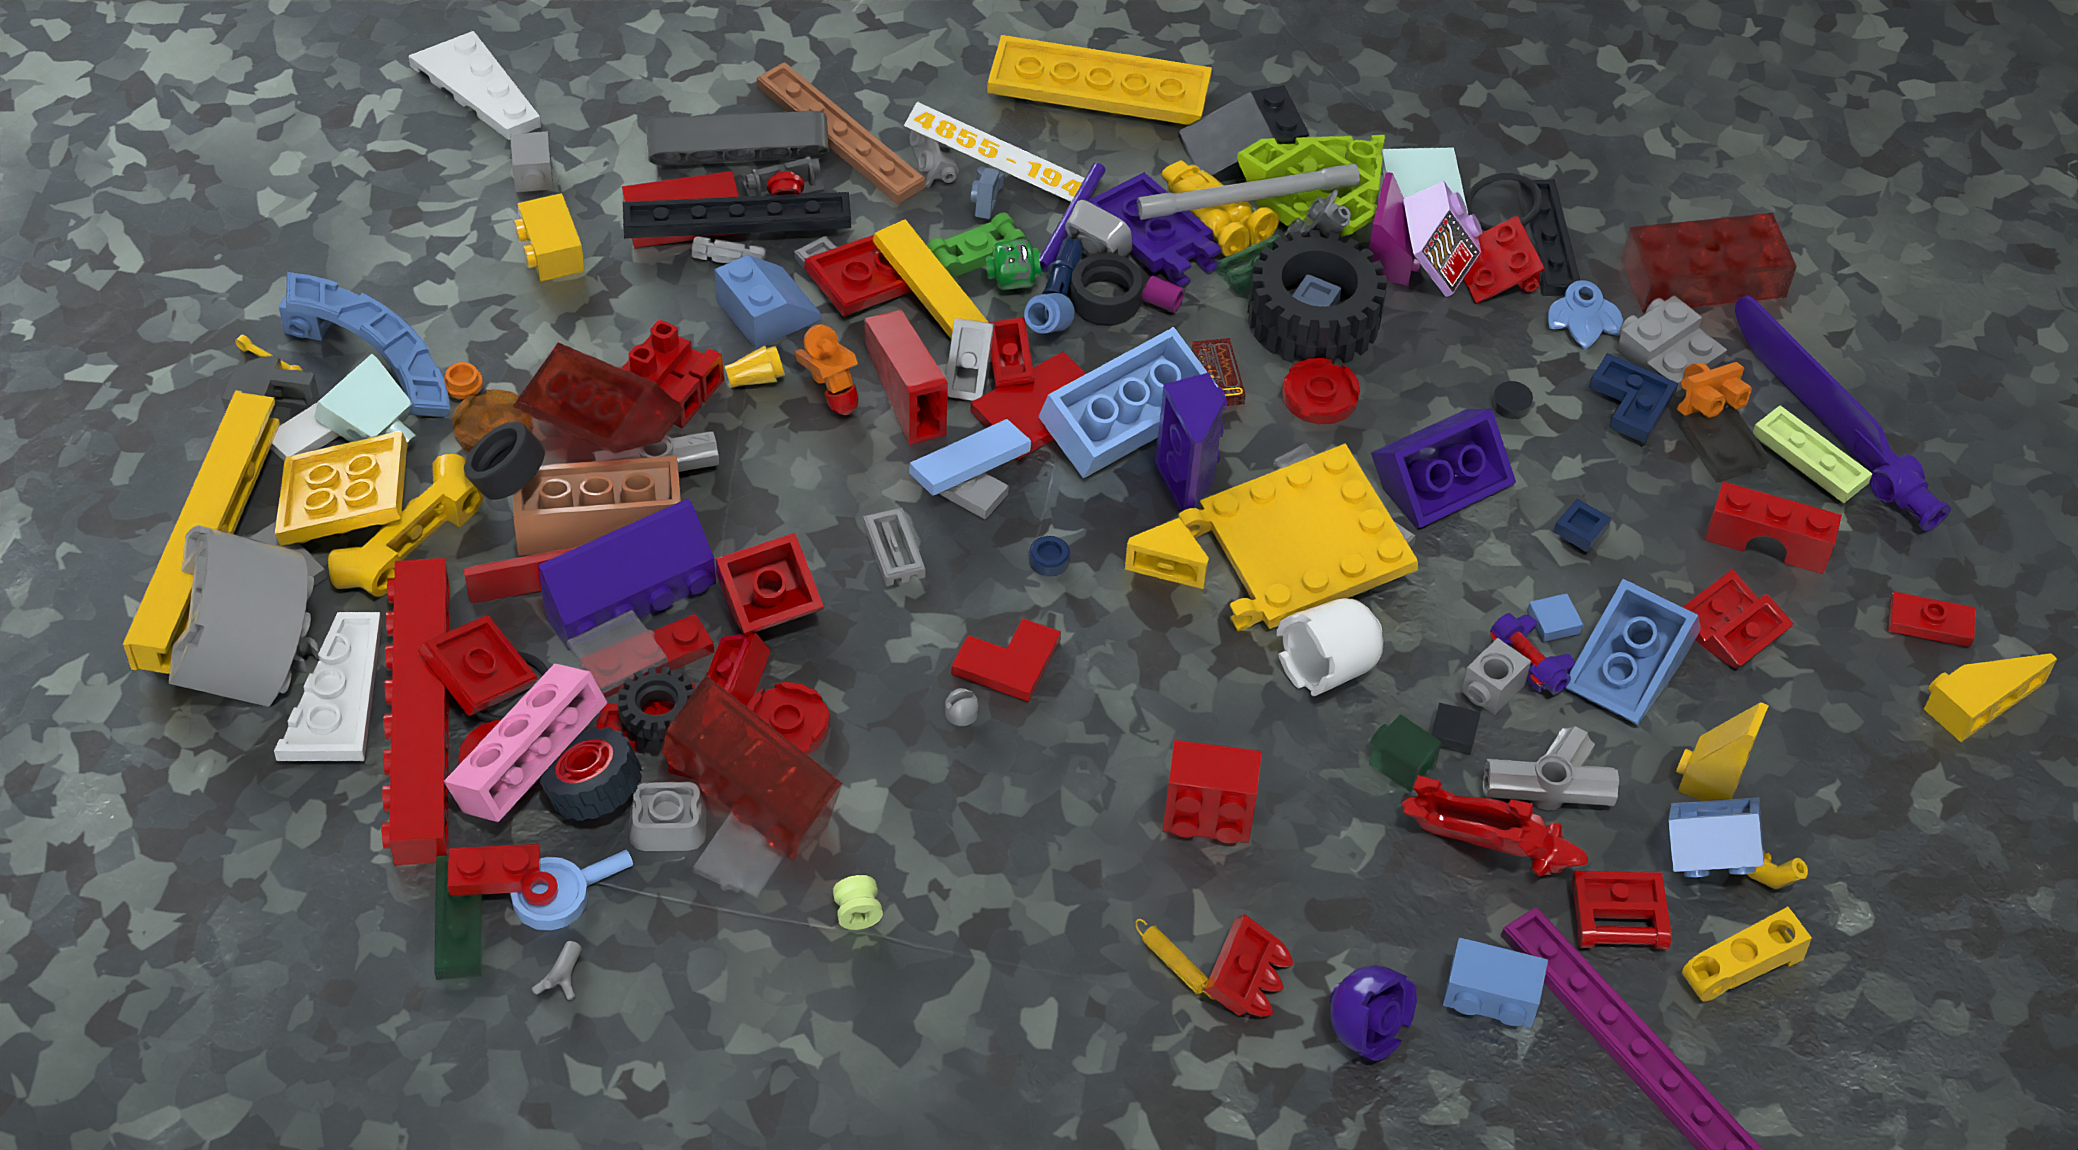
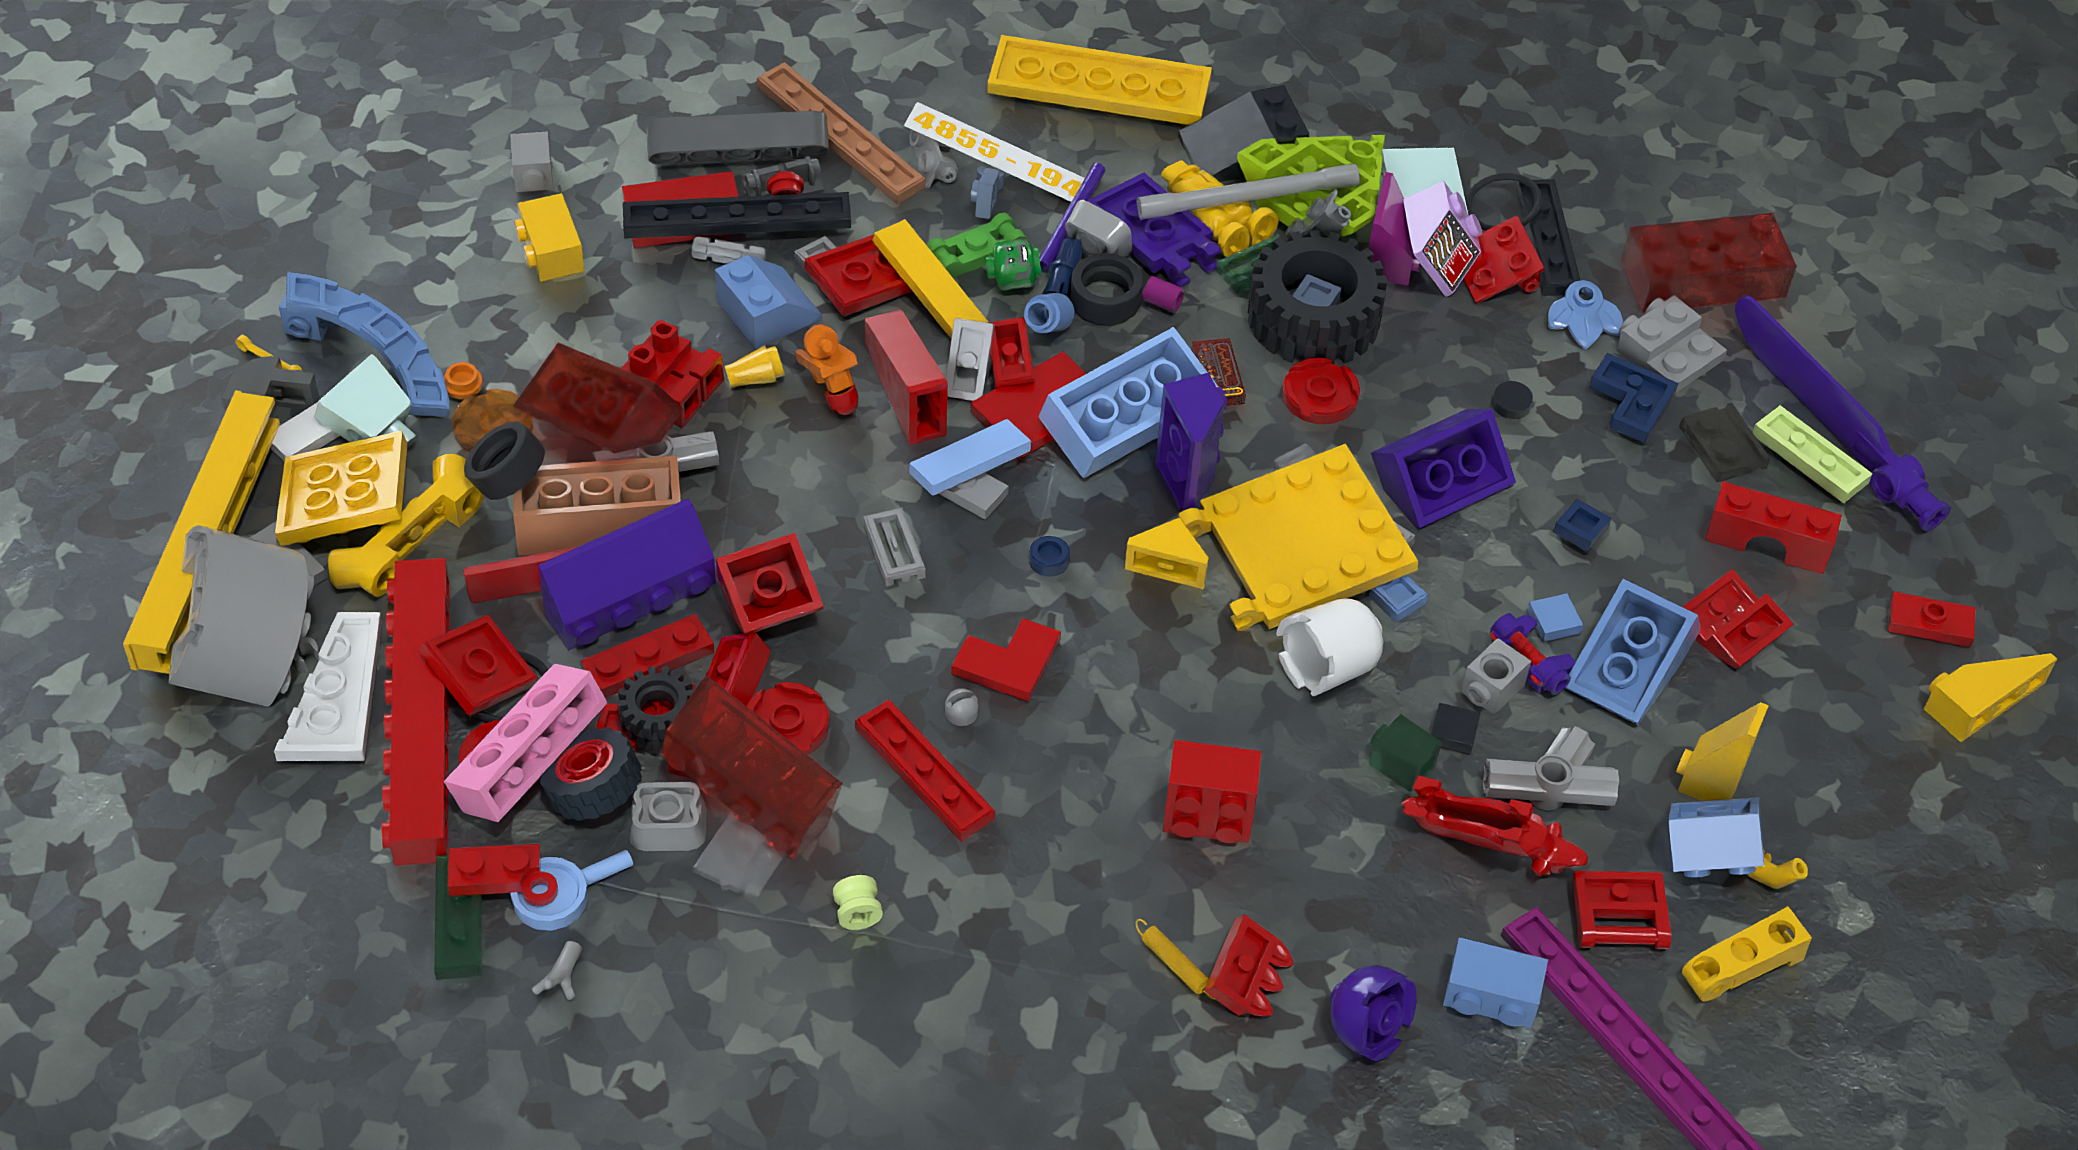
white wing [408,31,541,140] -> none
clear piece [567,610,667,694] -> none
orange hips [1677,362,1752,418] -> none
none -> red tile [855,699,996,842]
none -> medium blue tile [1369,575,1428,622]

